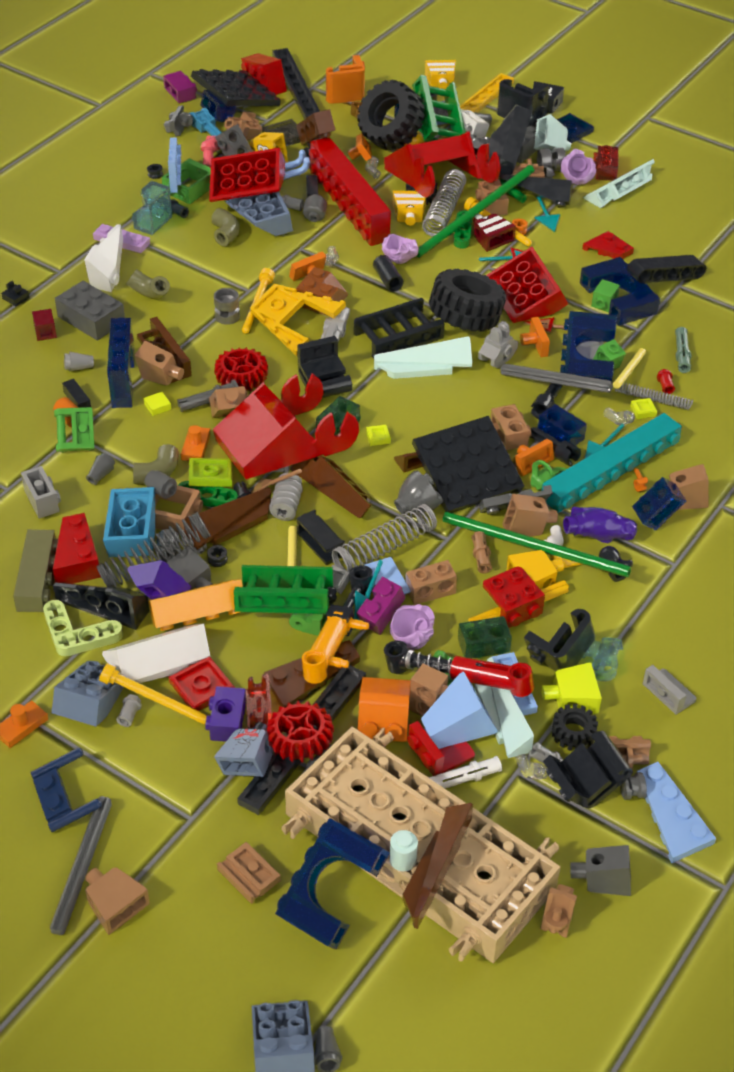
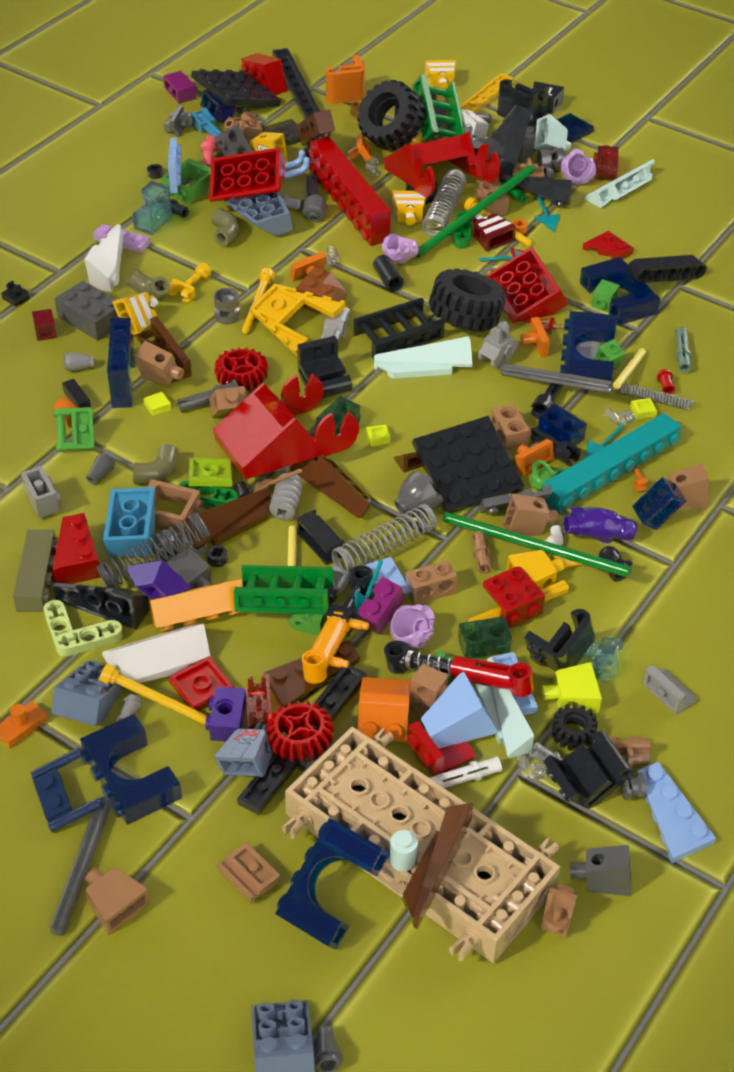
dark grey brick [144,470,177,499] -> none
orange tile [181,425,211,461] -> none
none -> clear blue arch [80,714,182,825]
none -> yellow torso [112,292,158,336]
none -> yellow bar [167,263,211,303]

